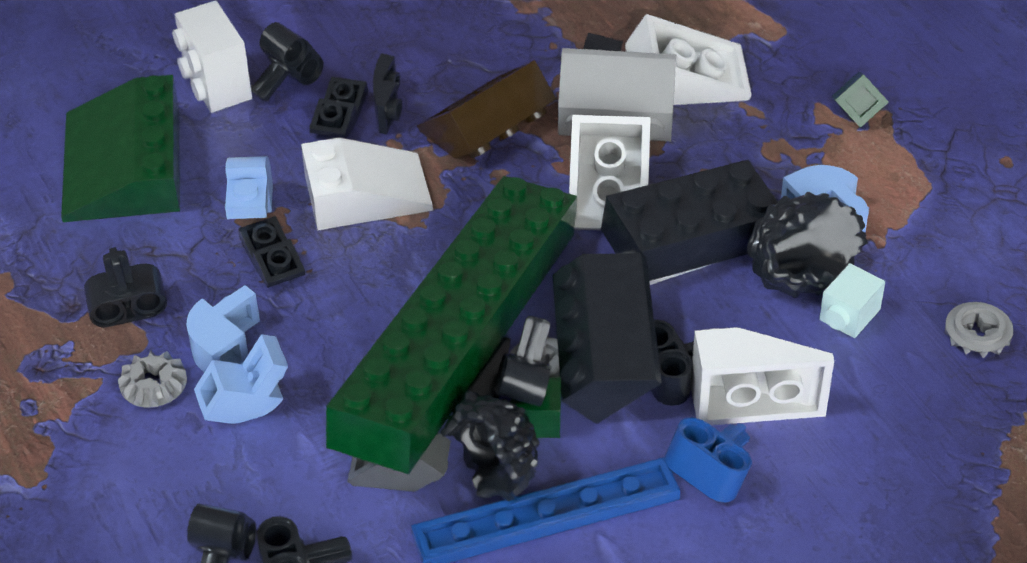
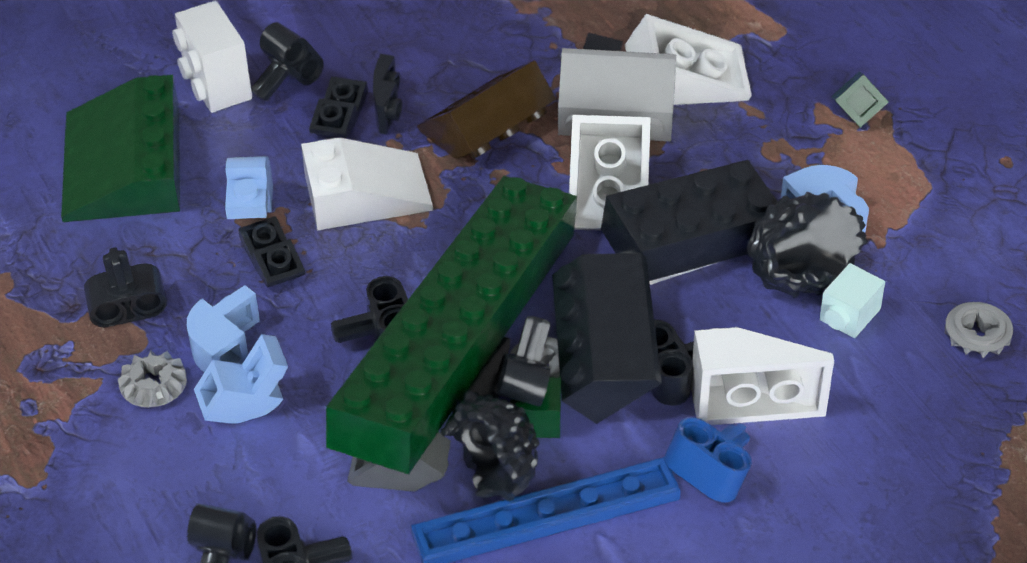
none -> black beam [331,276,408,343]

